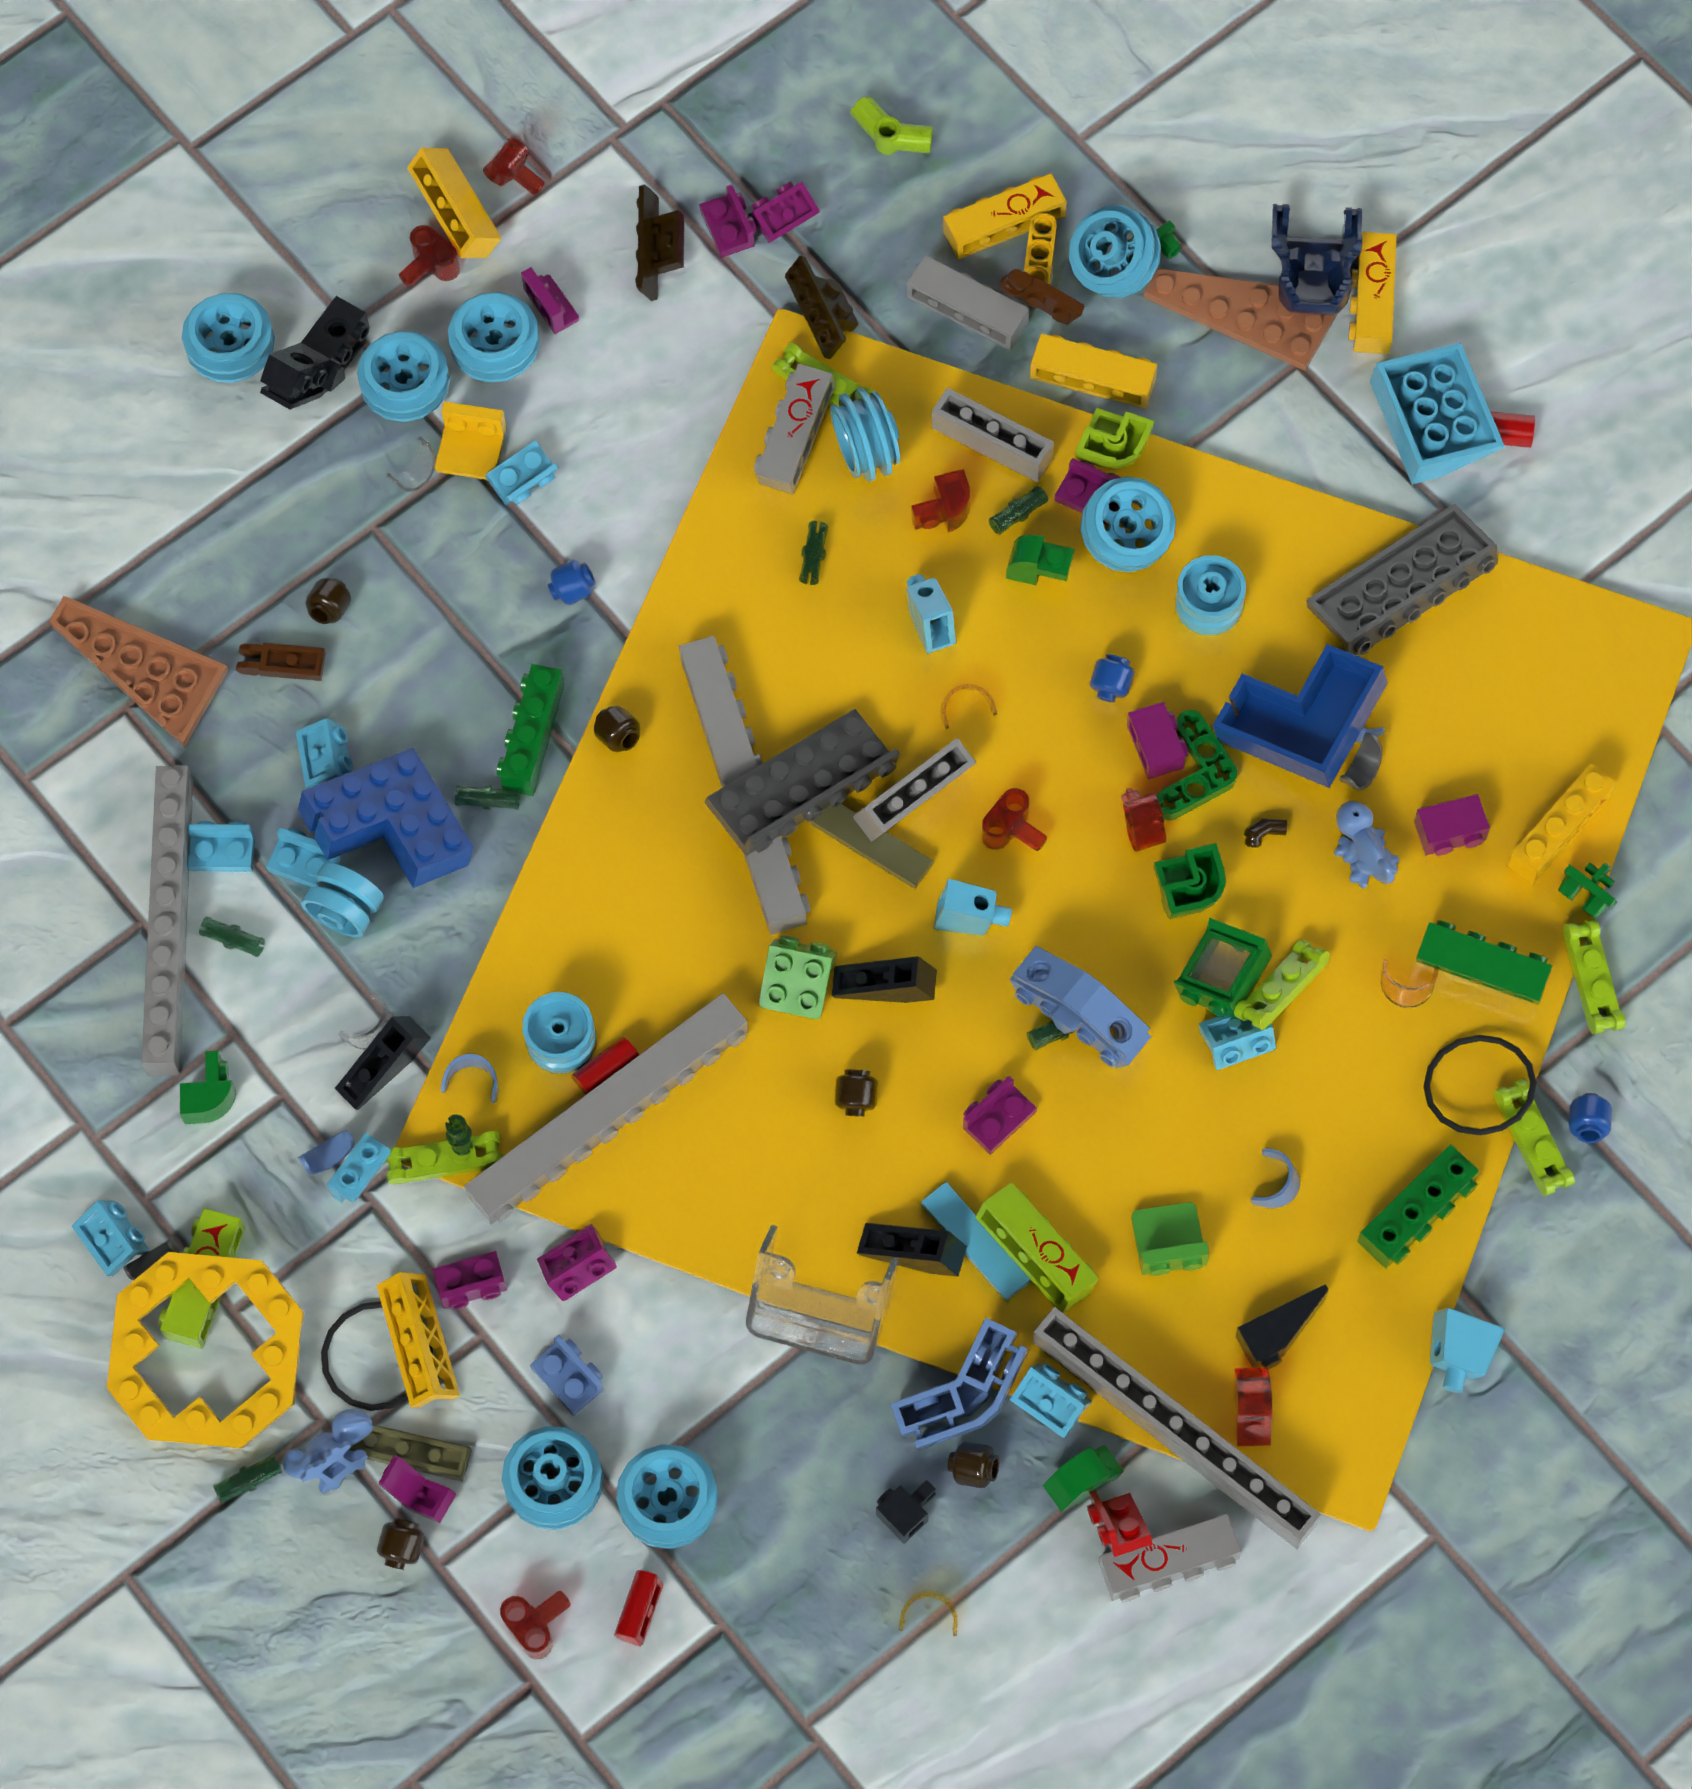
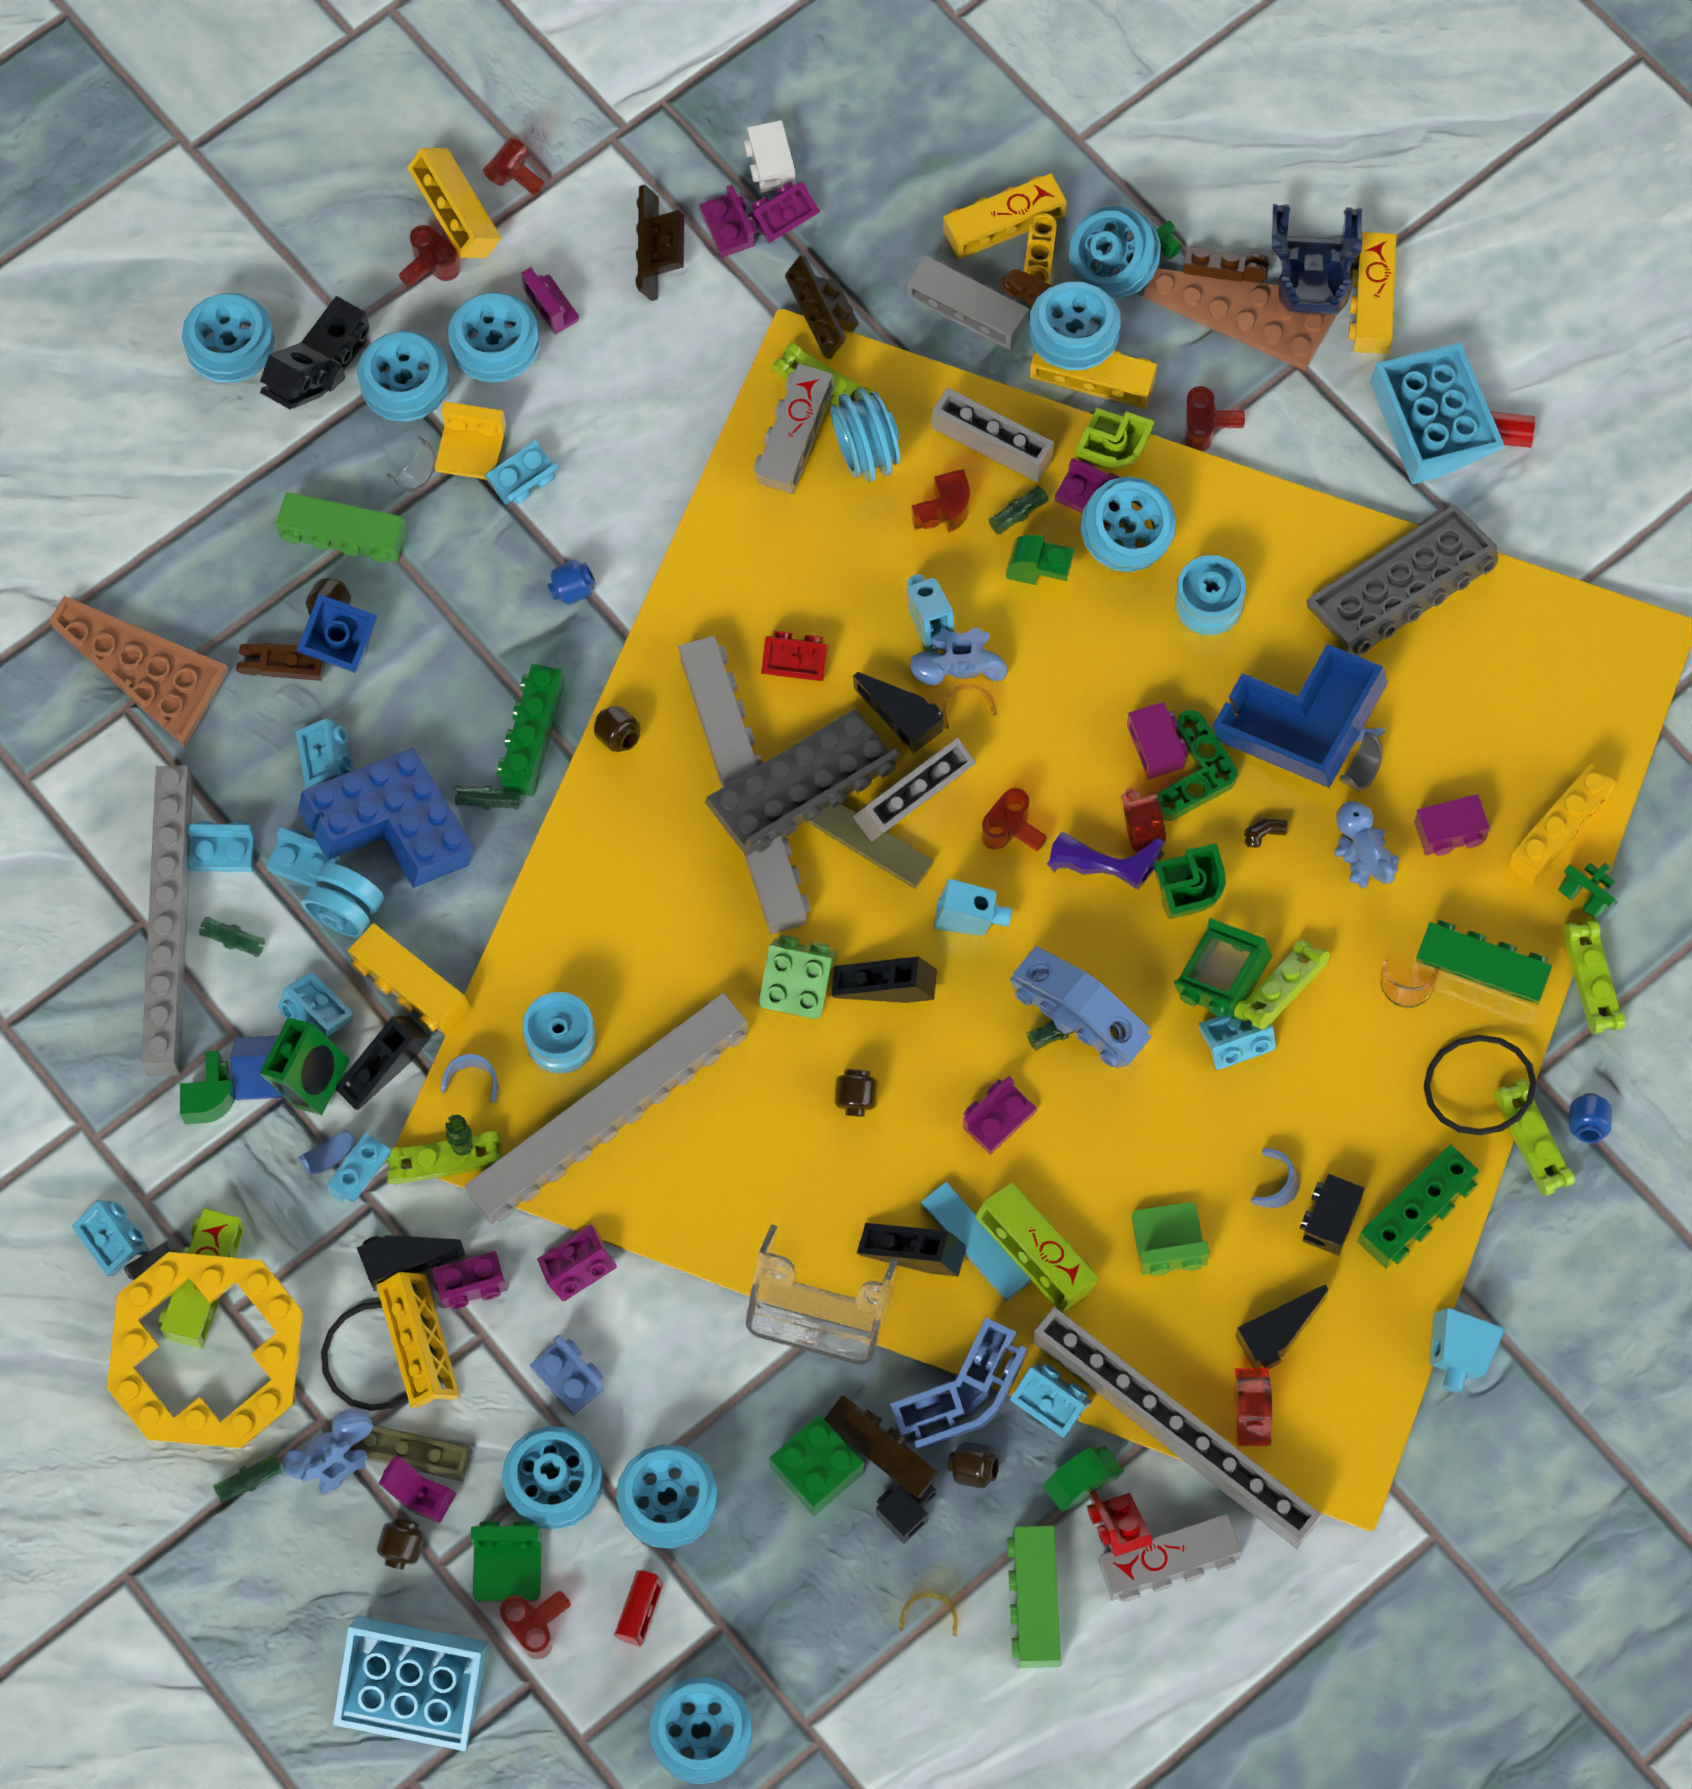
clear helmet [338,992,394,1050] -> none
red brick [571,1036,639,1095] -> none
clear green pin [799,521,828,585] -> none
lime piece [850,96,933,155] -> none
blue head [1089,654,1135,703] -> none
none -> blue slope [230,1035,284,1100]
none -> green brick [259,1017,350,1115]
none -> bright green brick [276,492,407,563]
none -> medium azure bracket [278,972,355,1038]
none -> blue slope [297,594,377,673]
none -> medium azure slope [333,1616,489,1751]
none -> yellow brick [347,923,471,1036]
none -> black slope [357,1235,466,1292]
none -> green bracket [471,1521,542,1602]
none -> medium azure wheel [649,1677,753,1784]
none -> white brick [743,120,796,193]
none -> red bracket [761,631,829,681]
none -> green brick [769,1415,864,1517]
none -> dark brown bracket [824,1396,938,1498]
none -> black slope [853,672,943,754]
none -> medium blue animal [910,628,1008,686]
none -> bright green brick [1007,1526,1061,1668]
none -> medium azure wheel [1029,282,1121,370]
none -> dark purple animal [1047,831,1164,890]
none -> reddish brown hinge [1183,247,1270,283]
none -> clear red beam [1185,386,1245,451]
none -> black brick [1299,1174,1365,1256]

